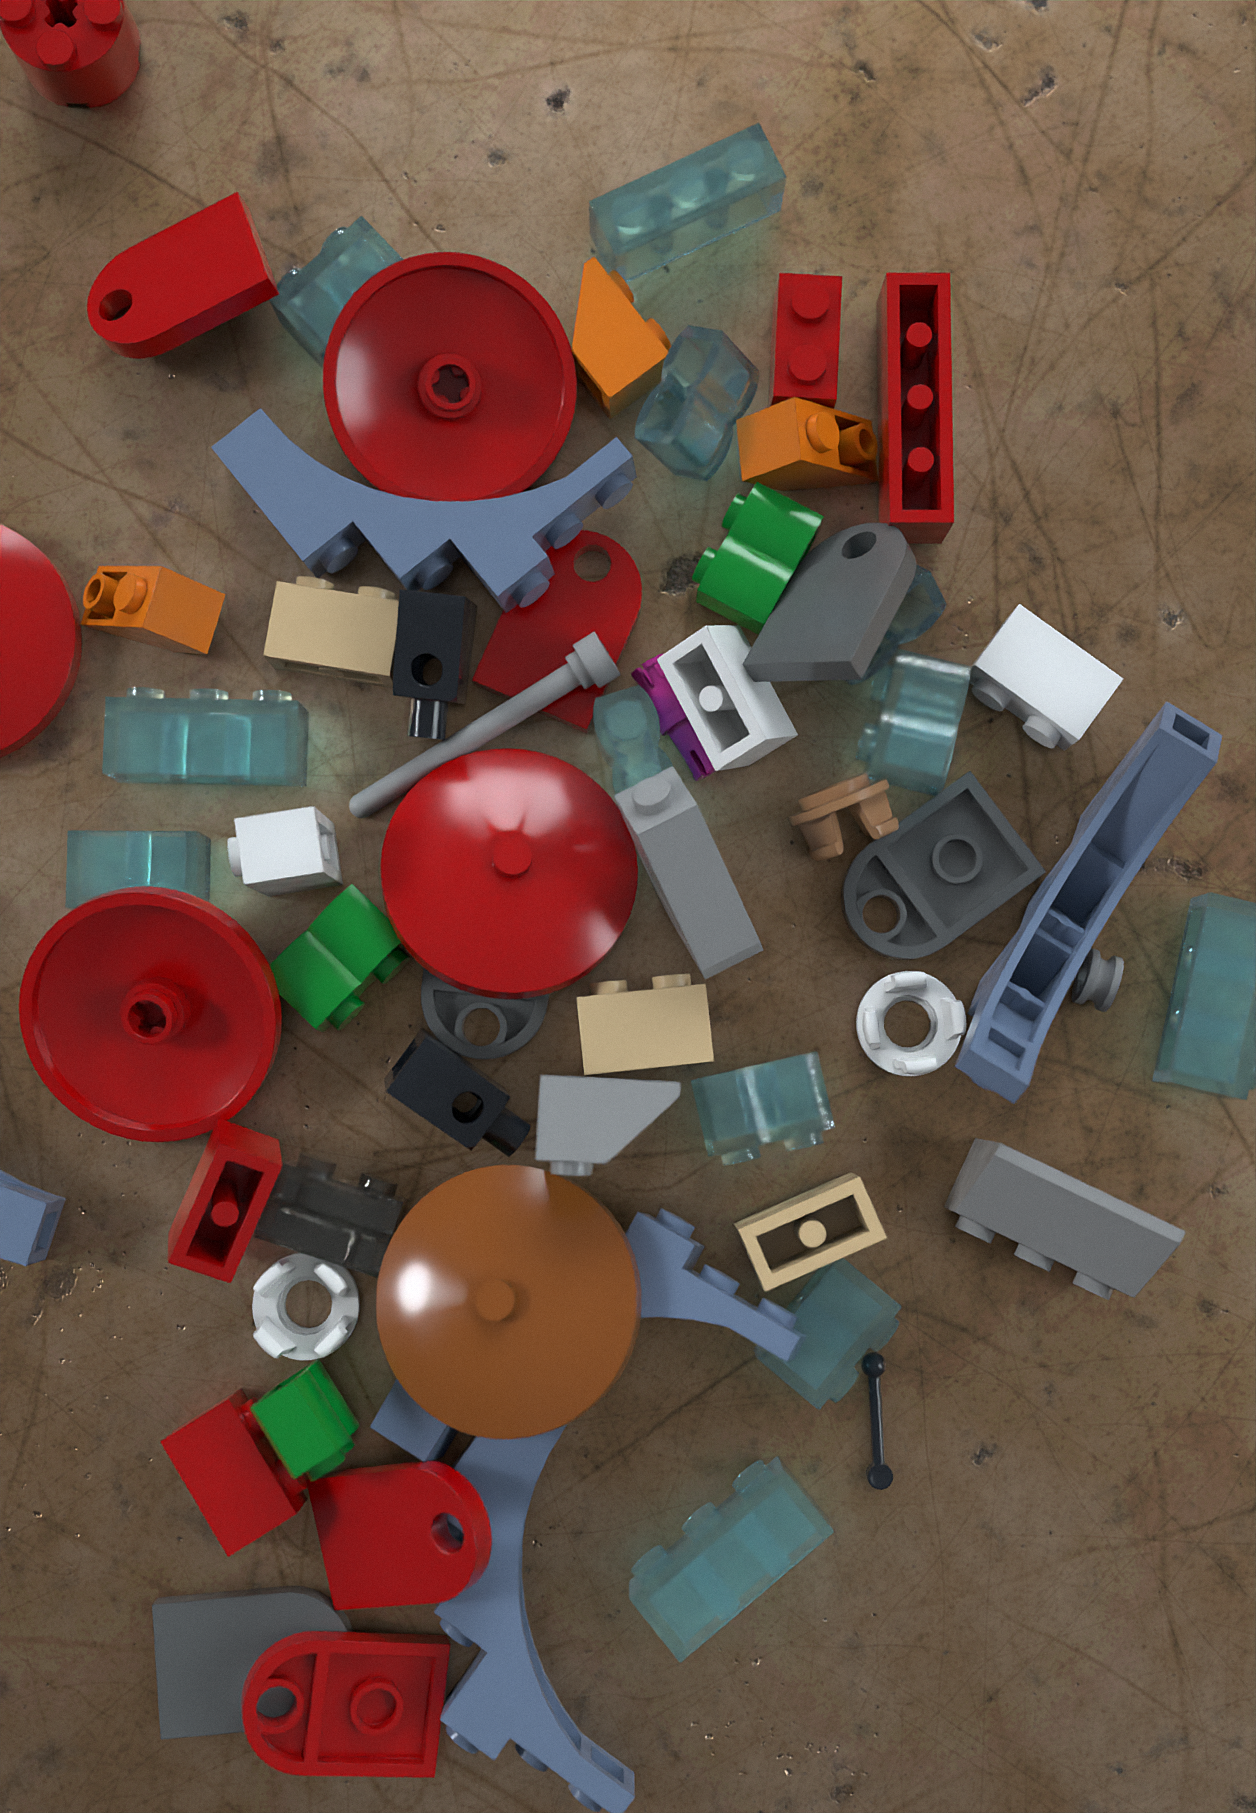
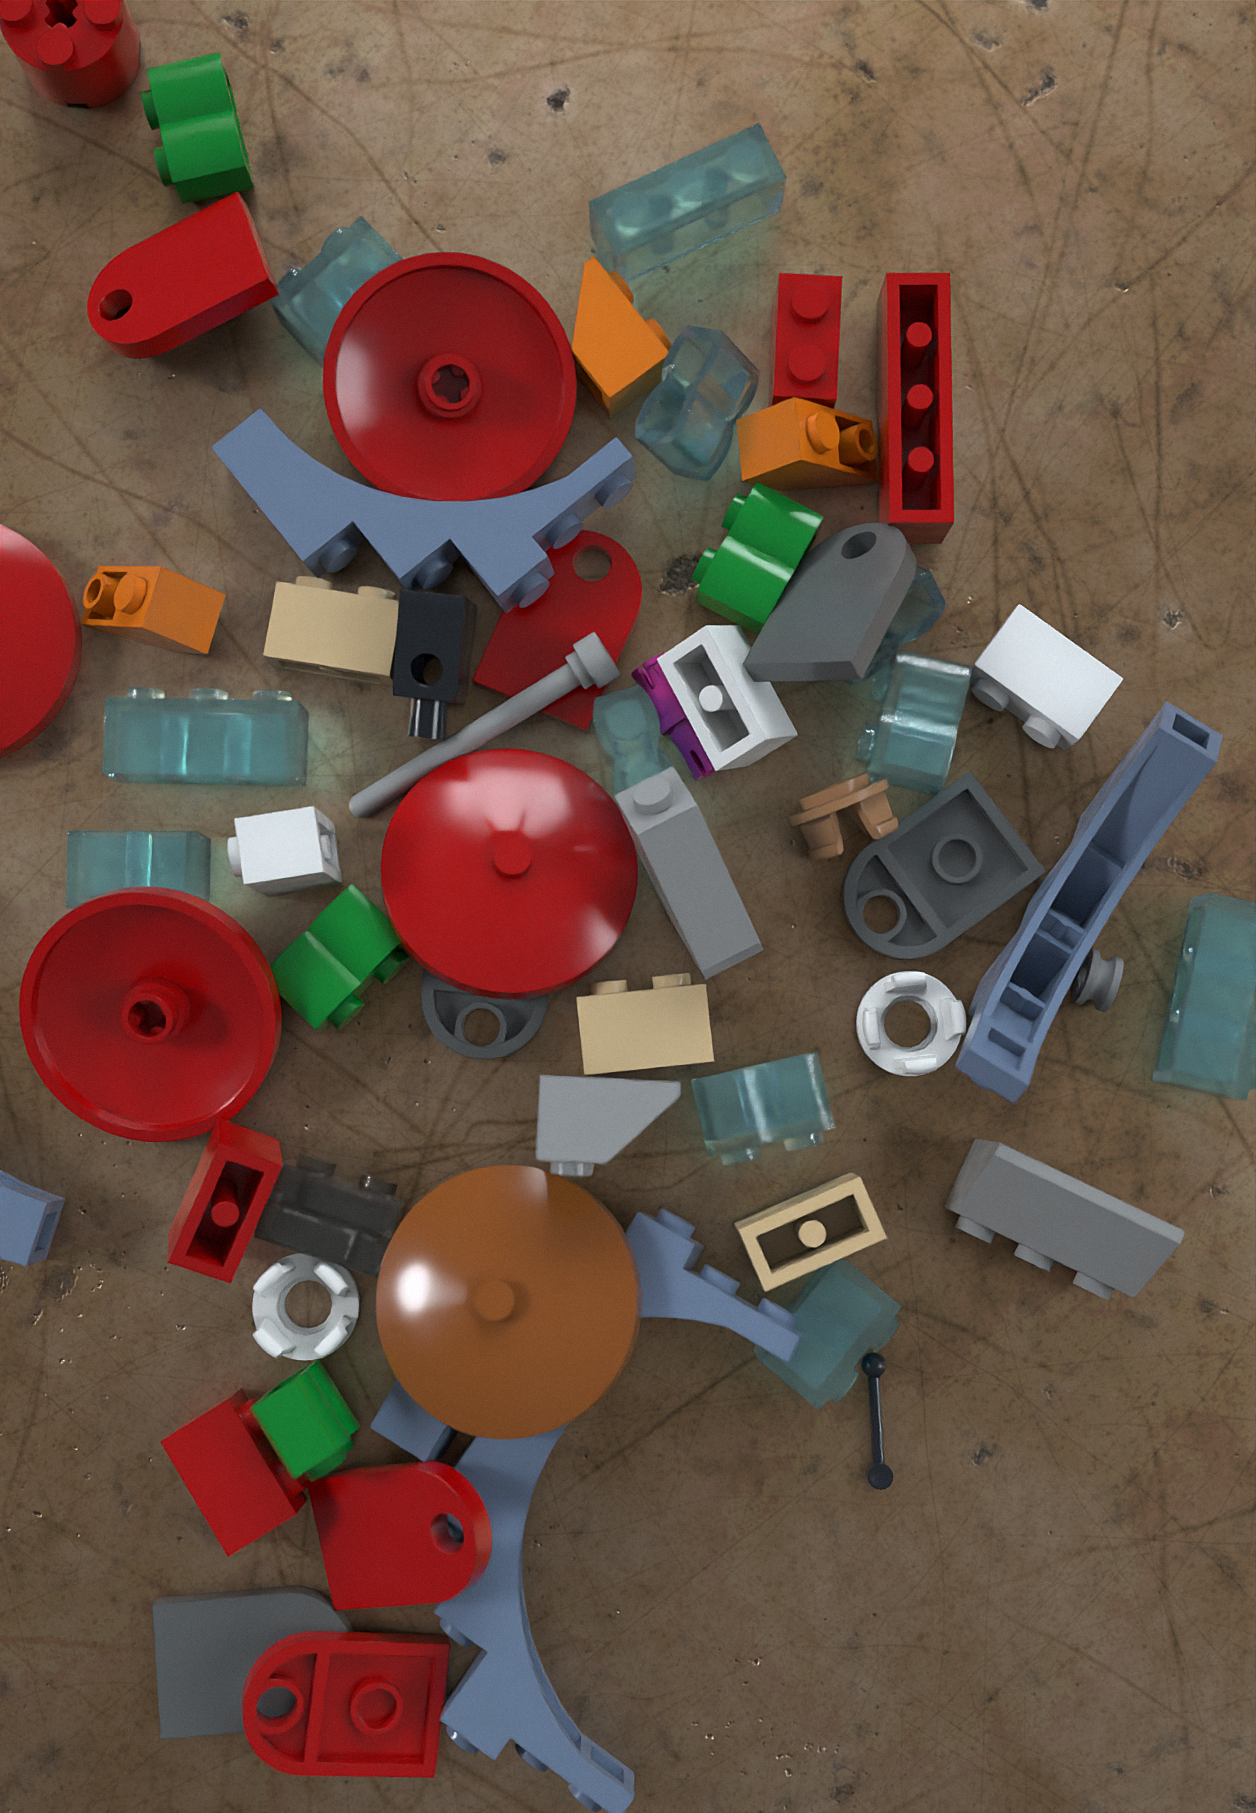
black torso [384,1027,531,1157] -> none
clear light blue brick [629,1456,834,1663] -> none
none -> green brick [141,52,254,204]

